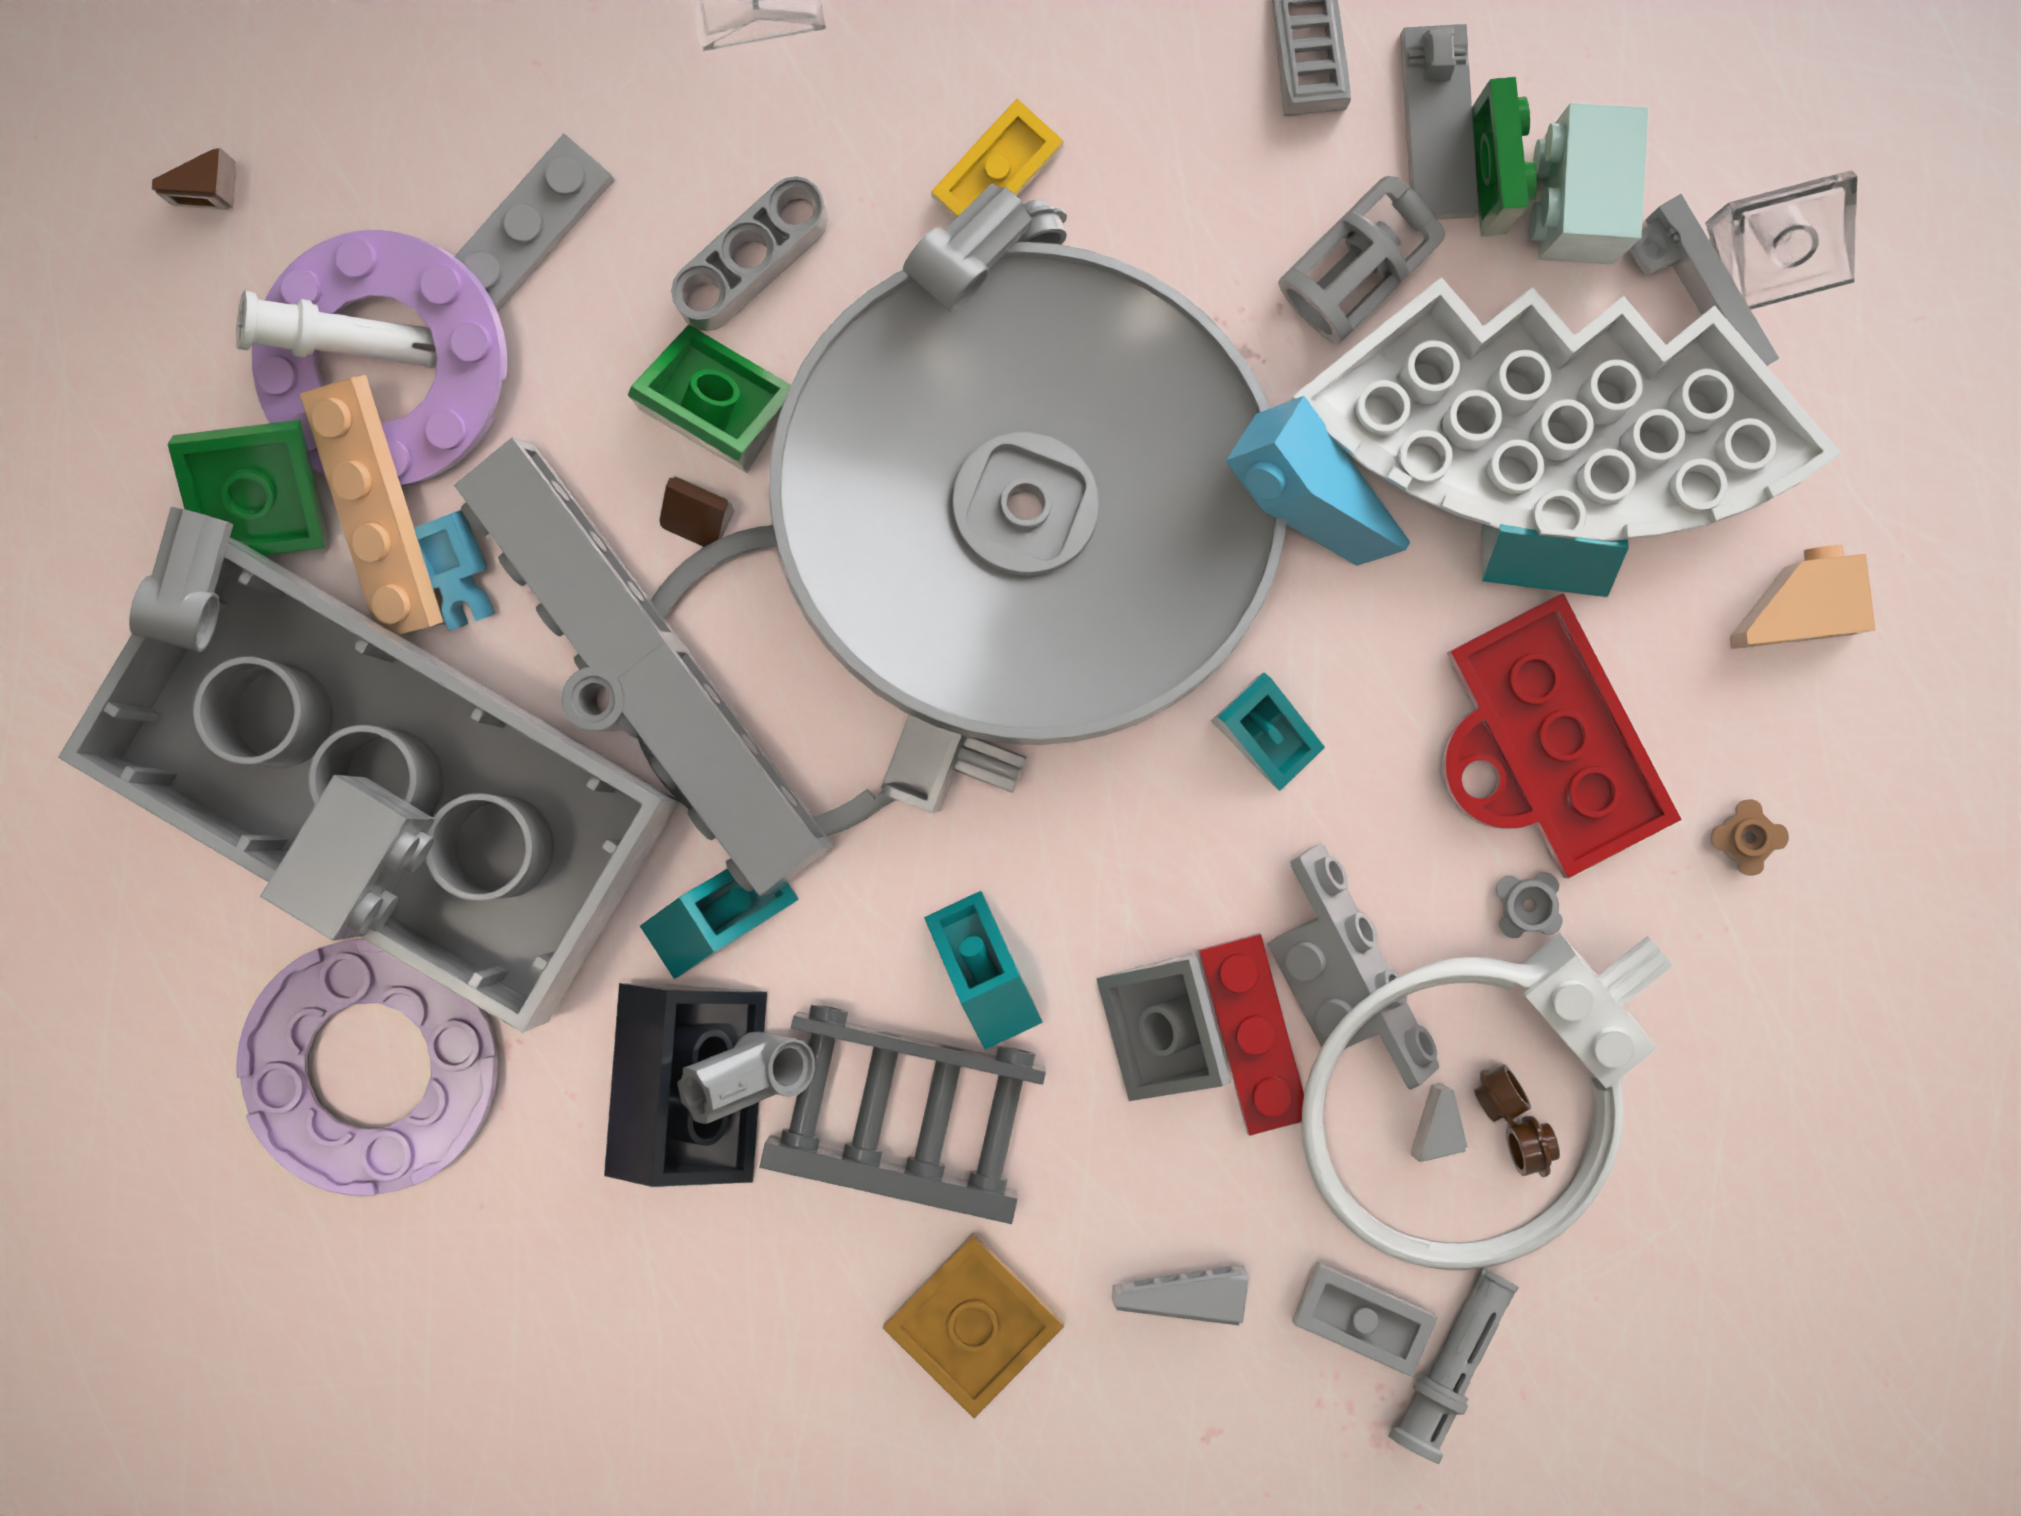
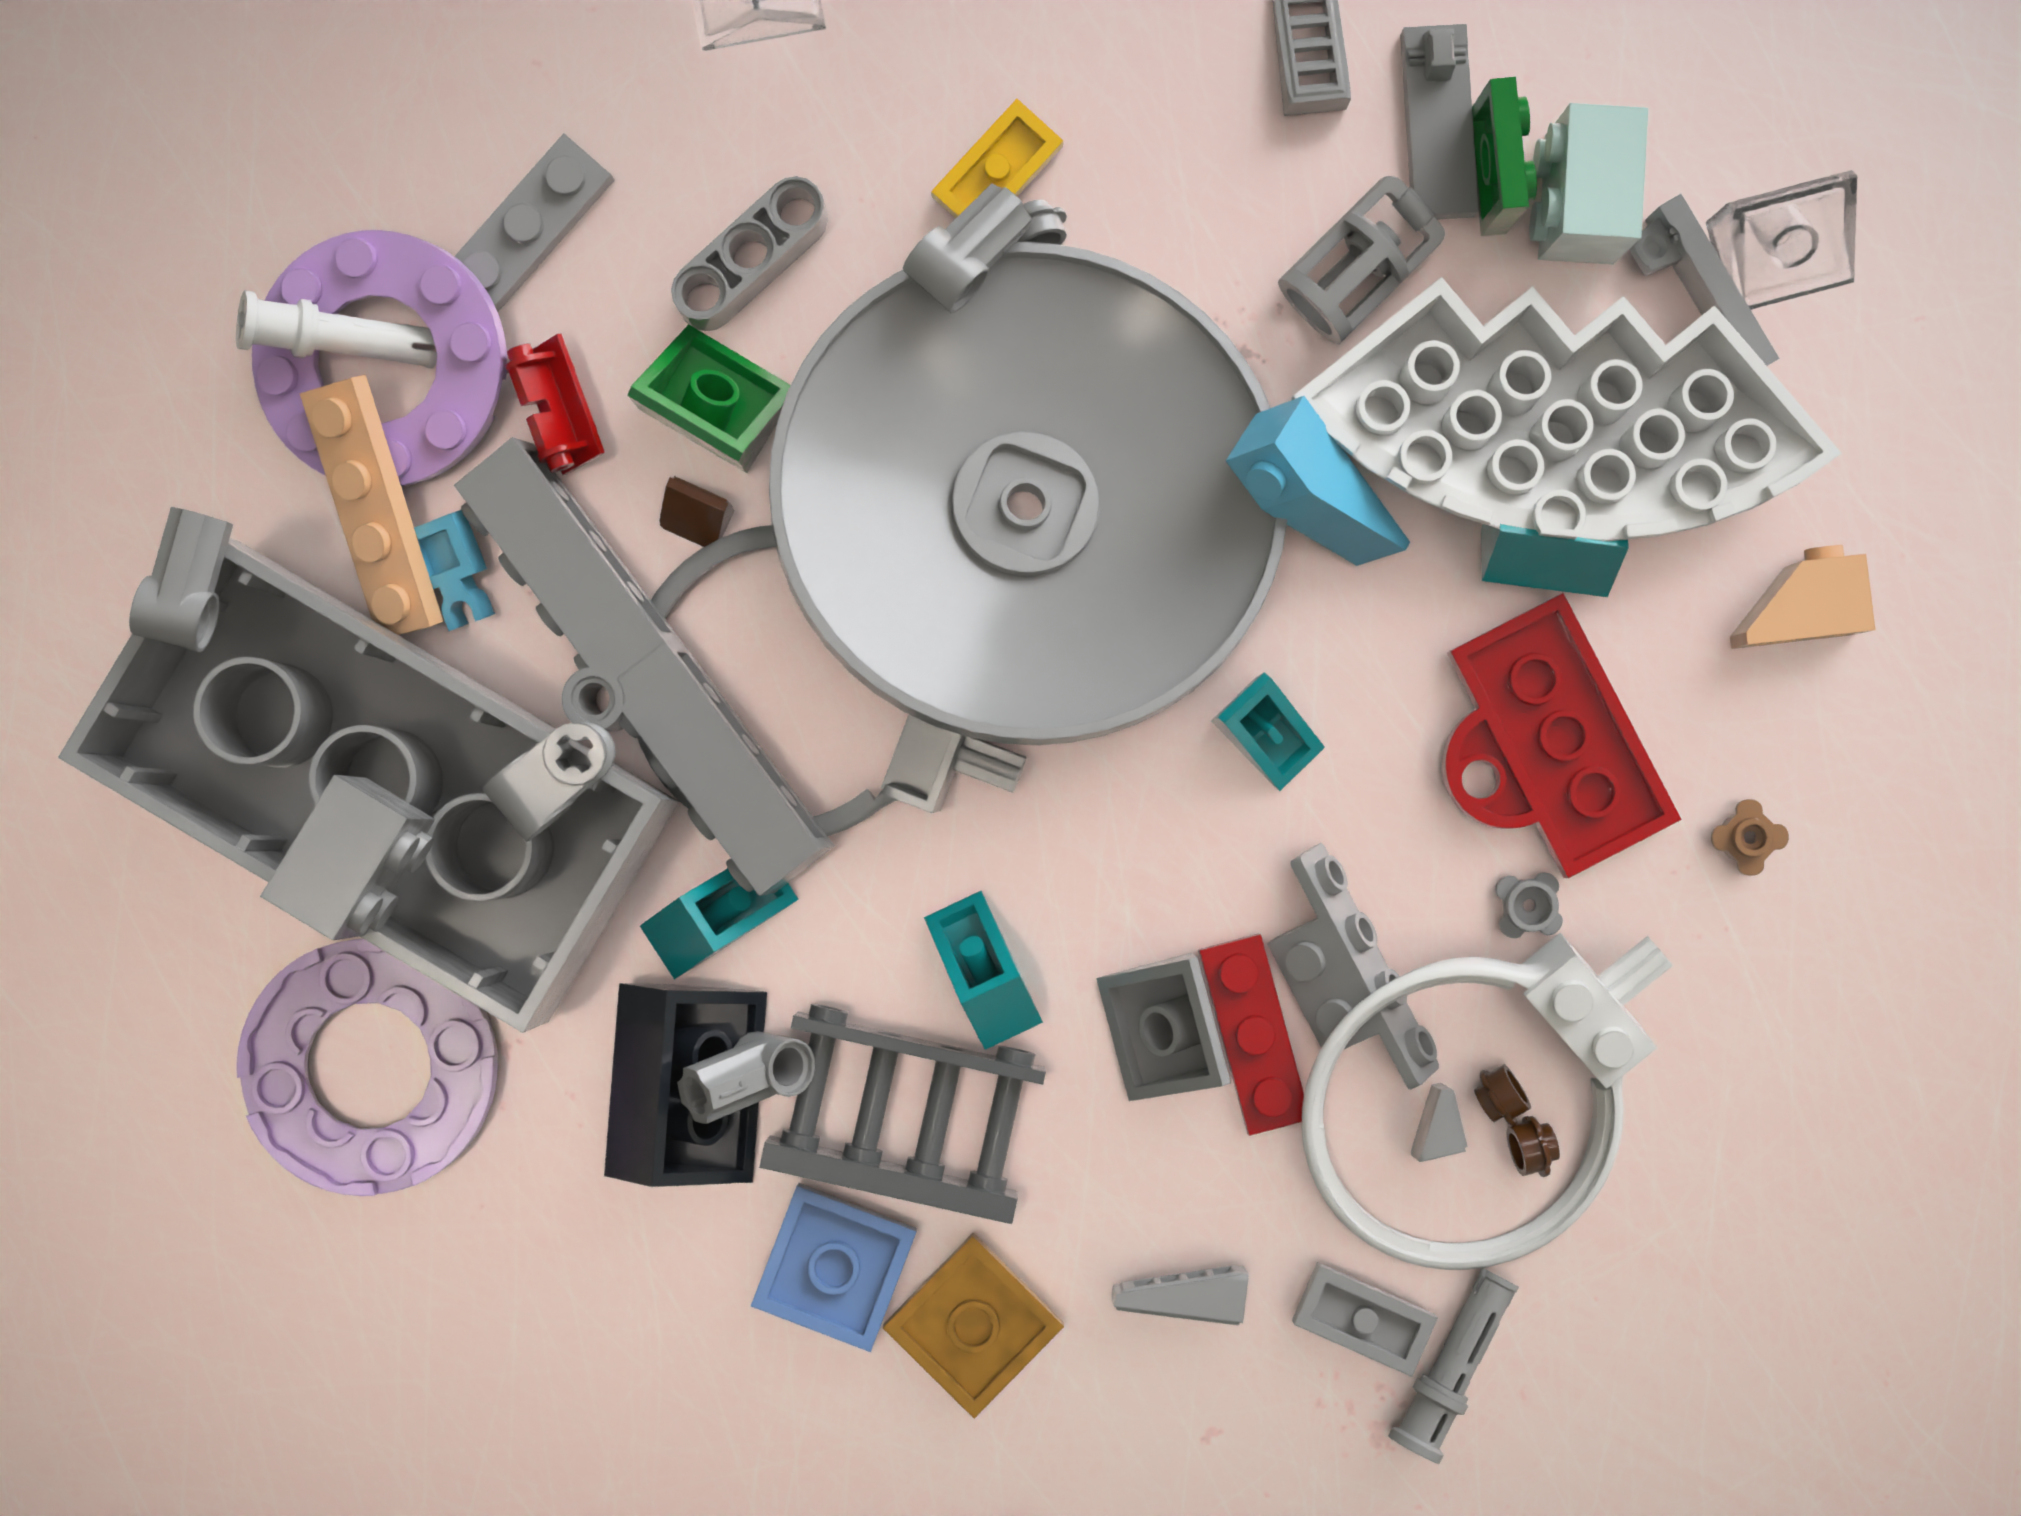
reddish brown slope [152,148,236,210] -> none
green plate [167,420,329,555] -> none
none -> light grey piece [482,722,616,842]
none -> red hinge [505,333,605,475]
none -> medium blue plate [751,1183,917,1352]

